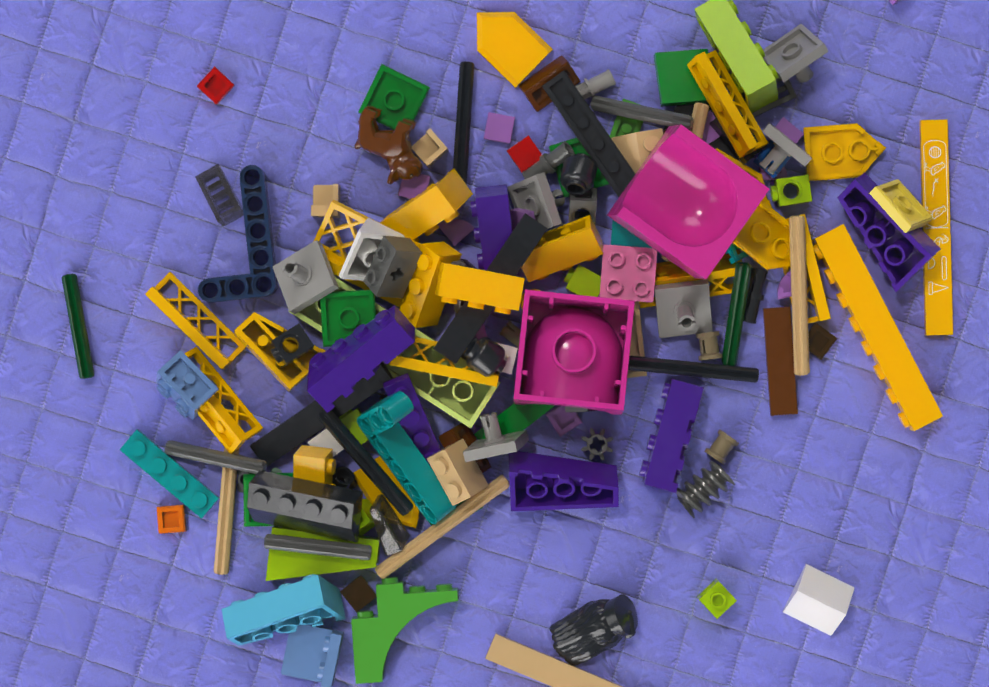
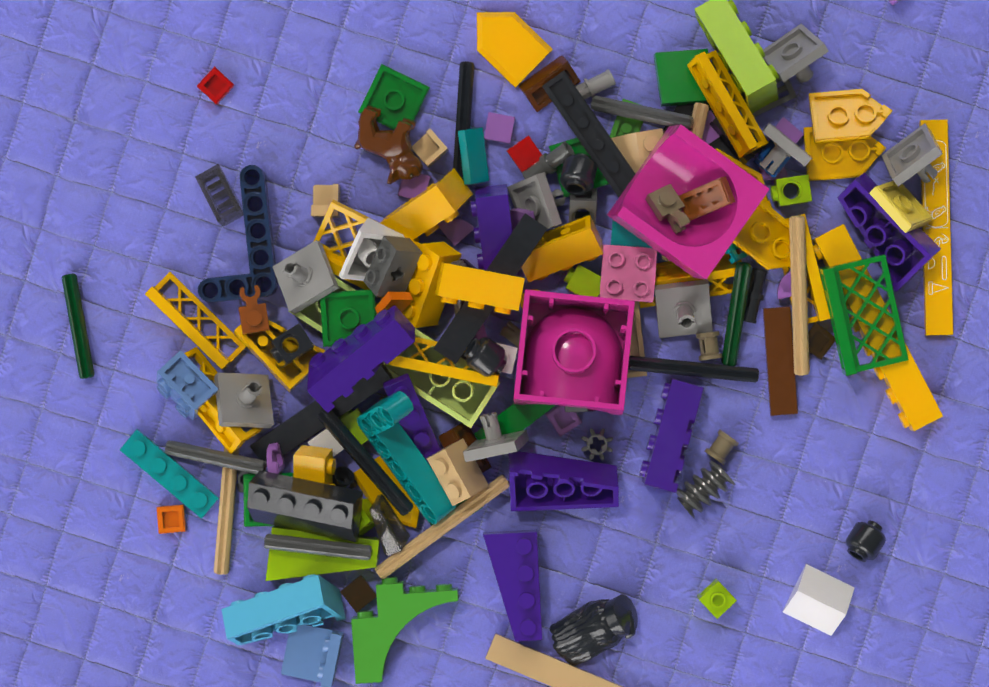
none -> light grey tile [214,372,274,428]
none -> dark orange plate [238,285,270,335]
none -> medium lavender tile [266,443,285,474]
none -> orange tile [375,292,413,314]
none -> teal tile [458,127,489,185]
none -> dark purple wedge [483,530,542,641]
none -> dark tan plate [645,184,690,234]
none -> dark orange plate [679,176,736,221]
none -> yellow tile [808,89,893,143]
none -> green fence [819,254,908,376]
none -> black head [845,520,886,562]
none -> light grey tile [881,123,943,187]

